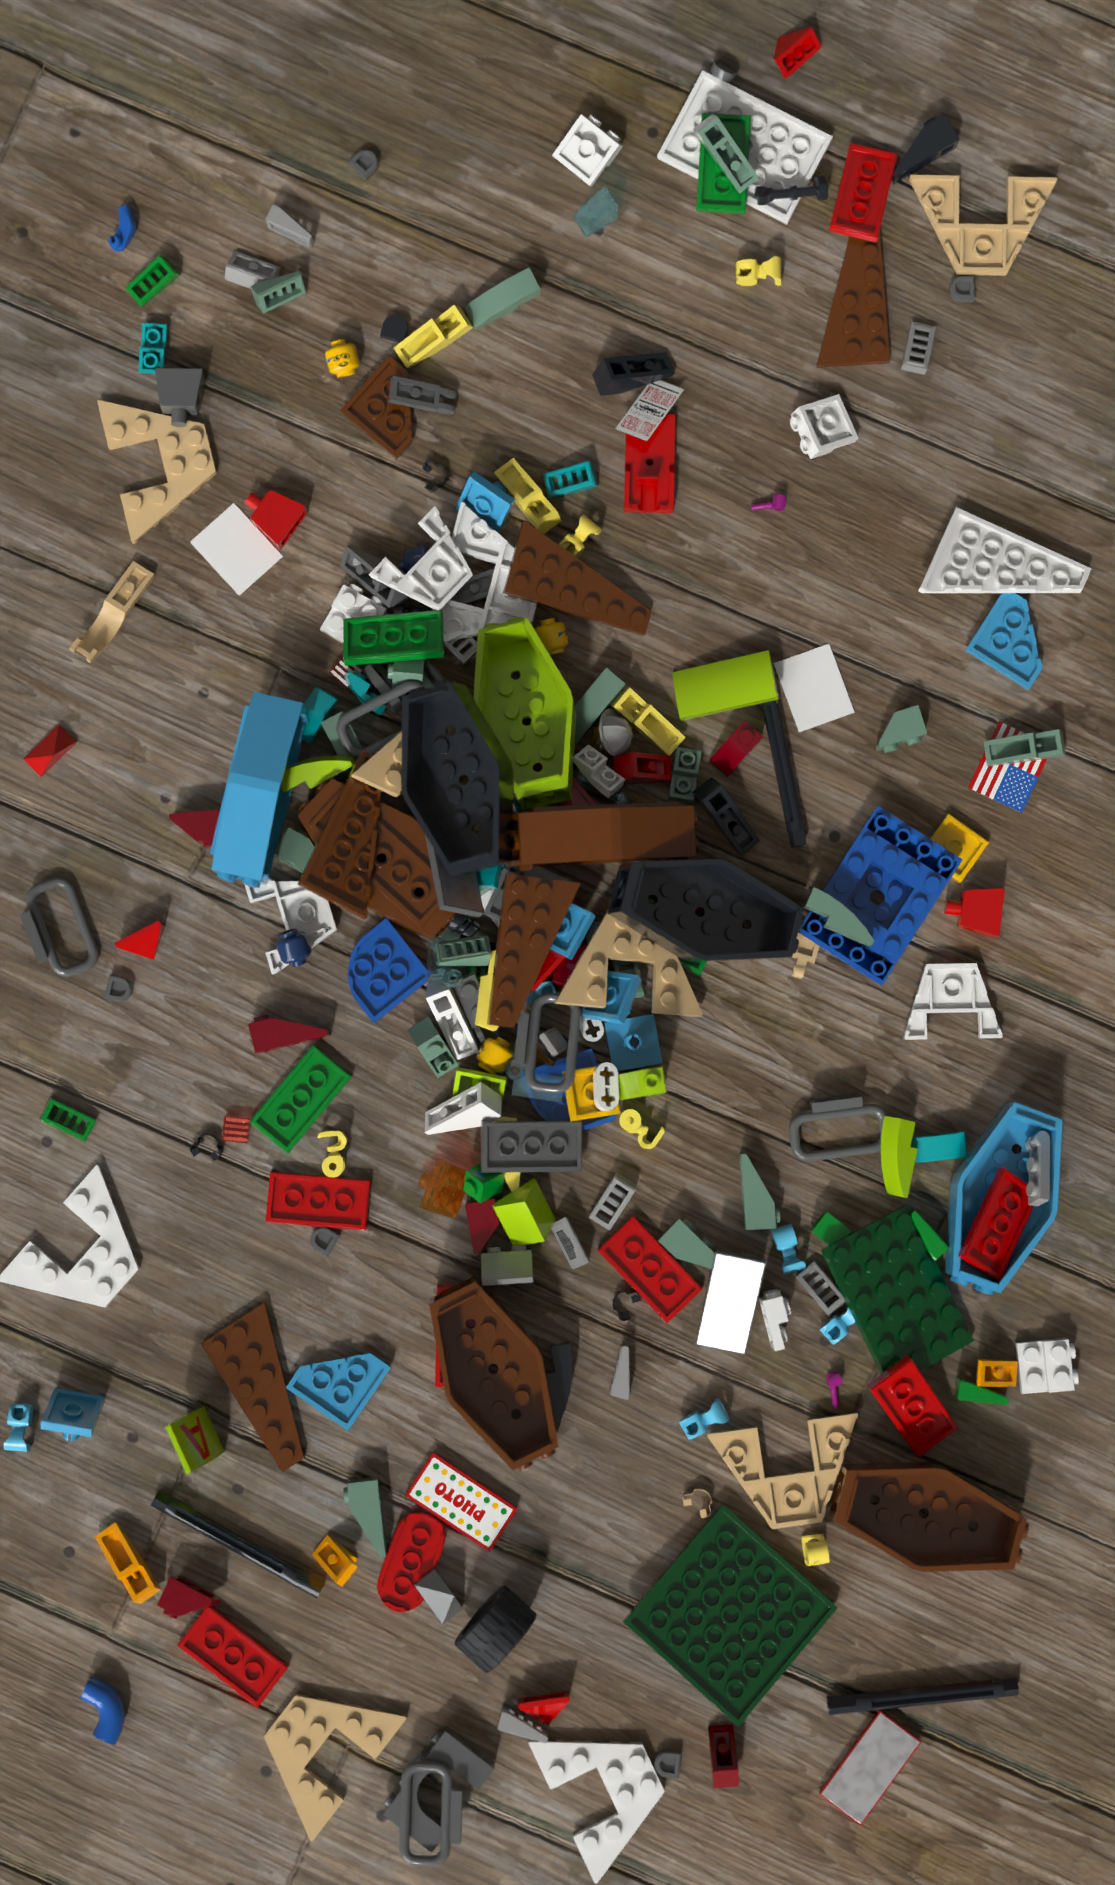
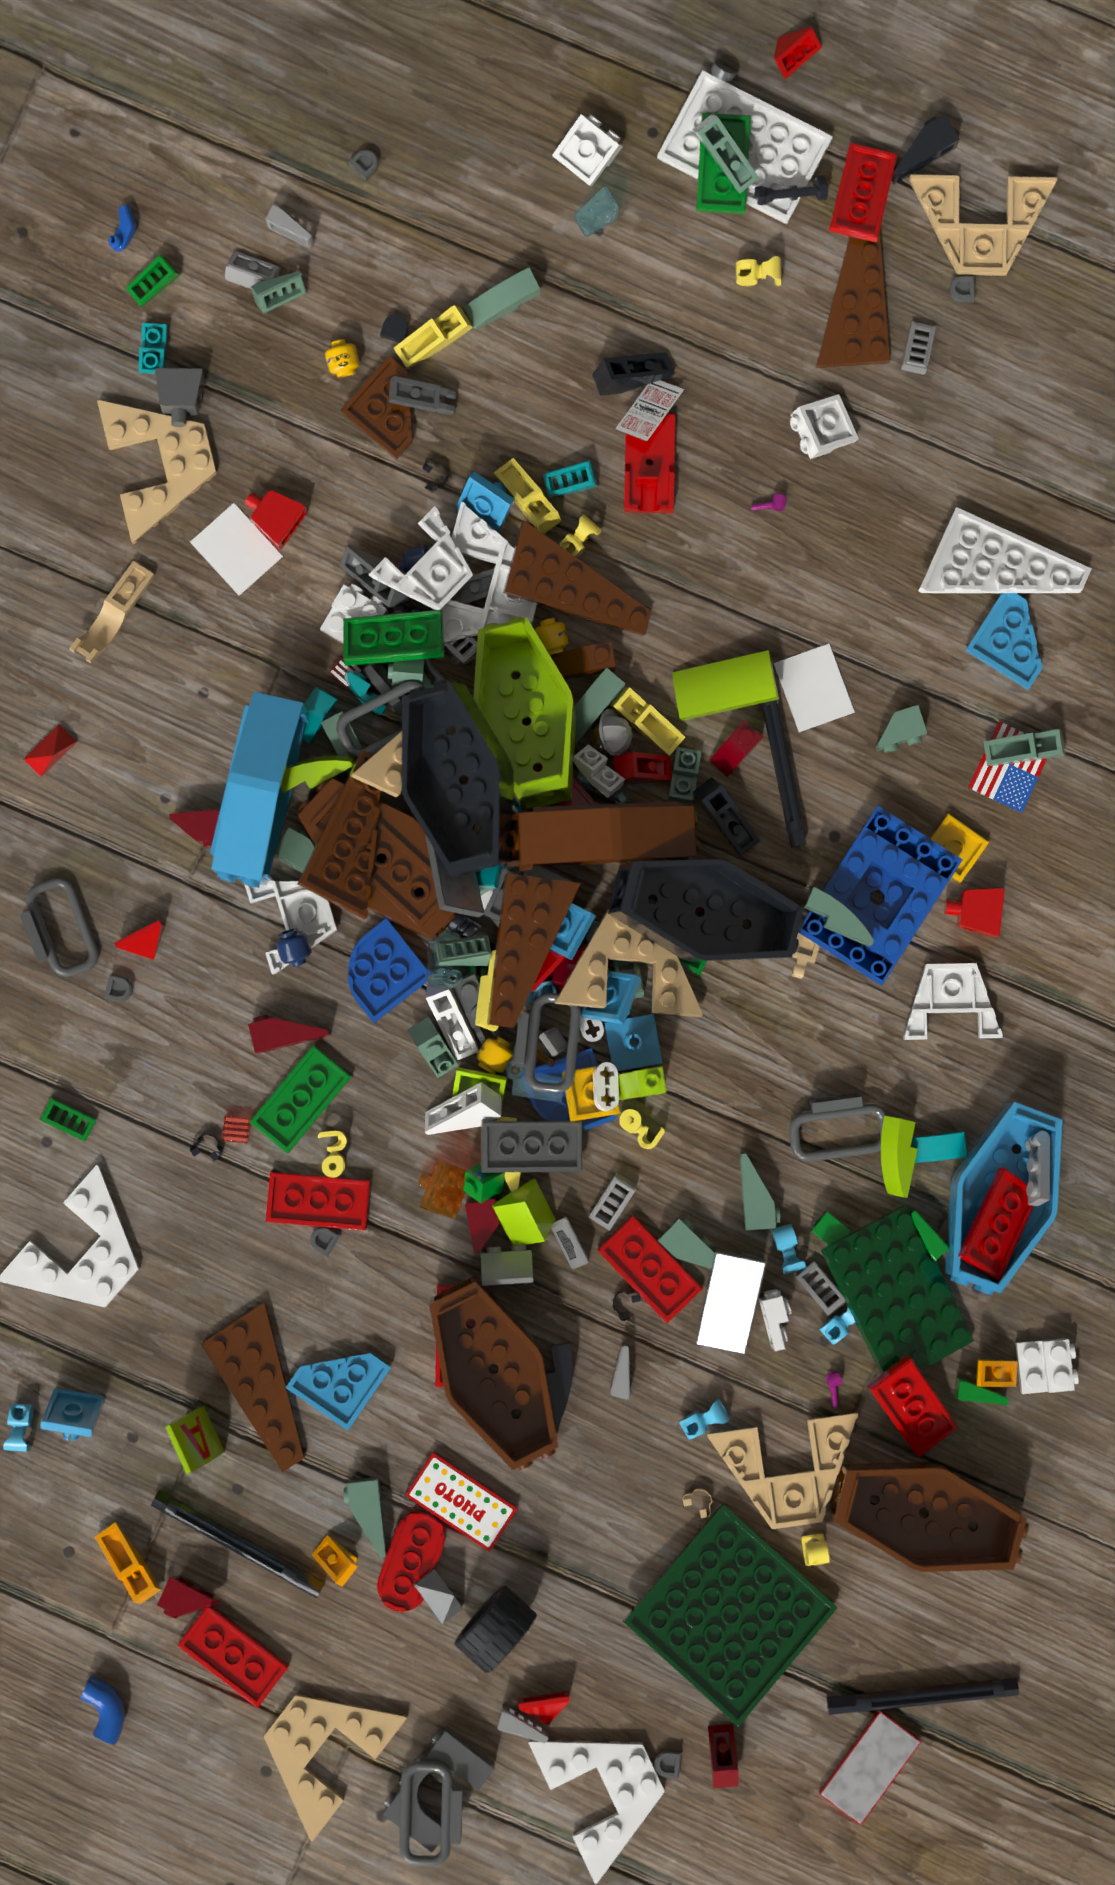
none -> reddish brown slope [550,642,616,679]

